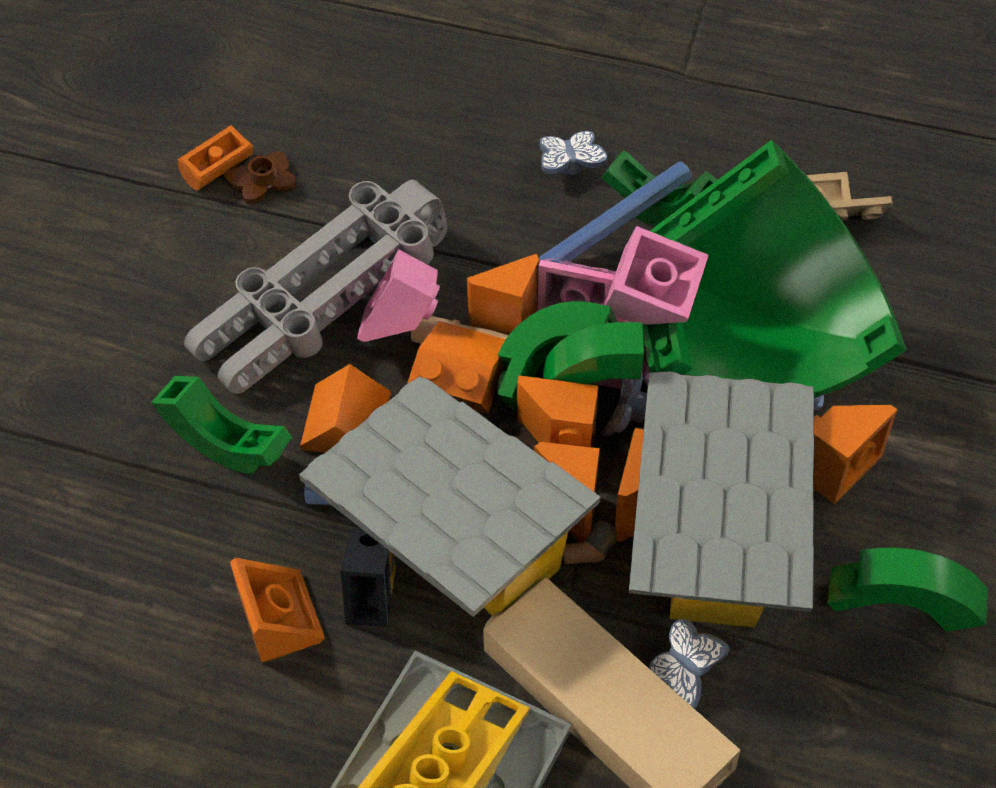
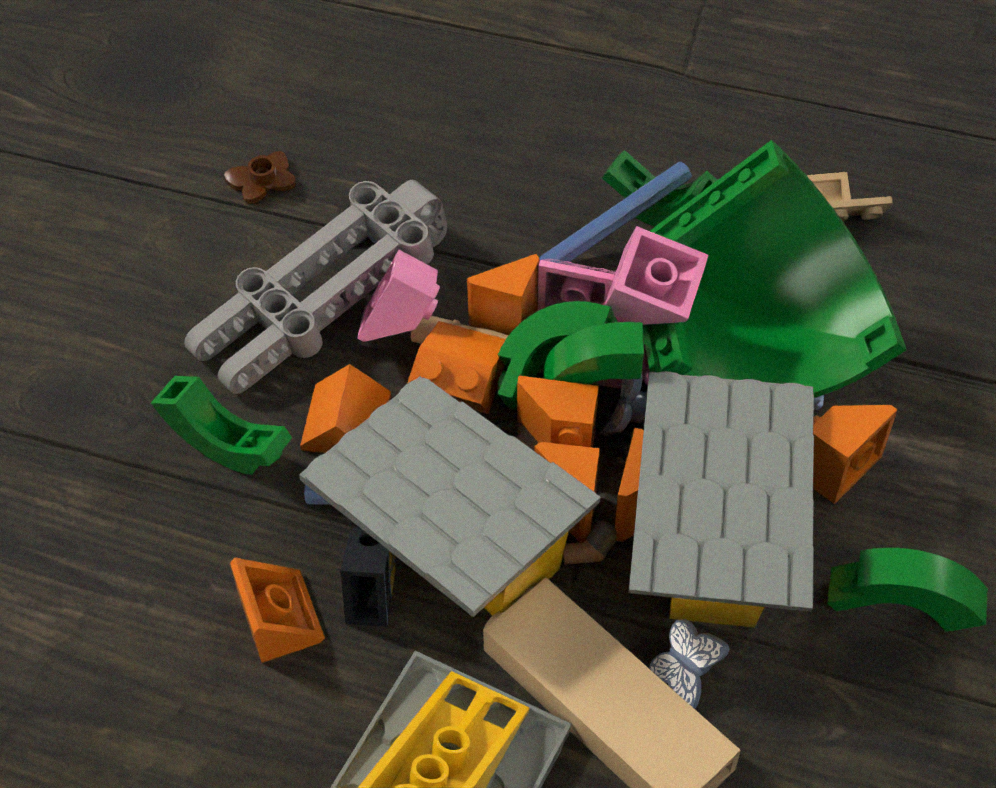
orange brick [177,125,253,190] -> none
sand blue animal [539,131,607,175] -> none

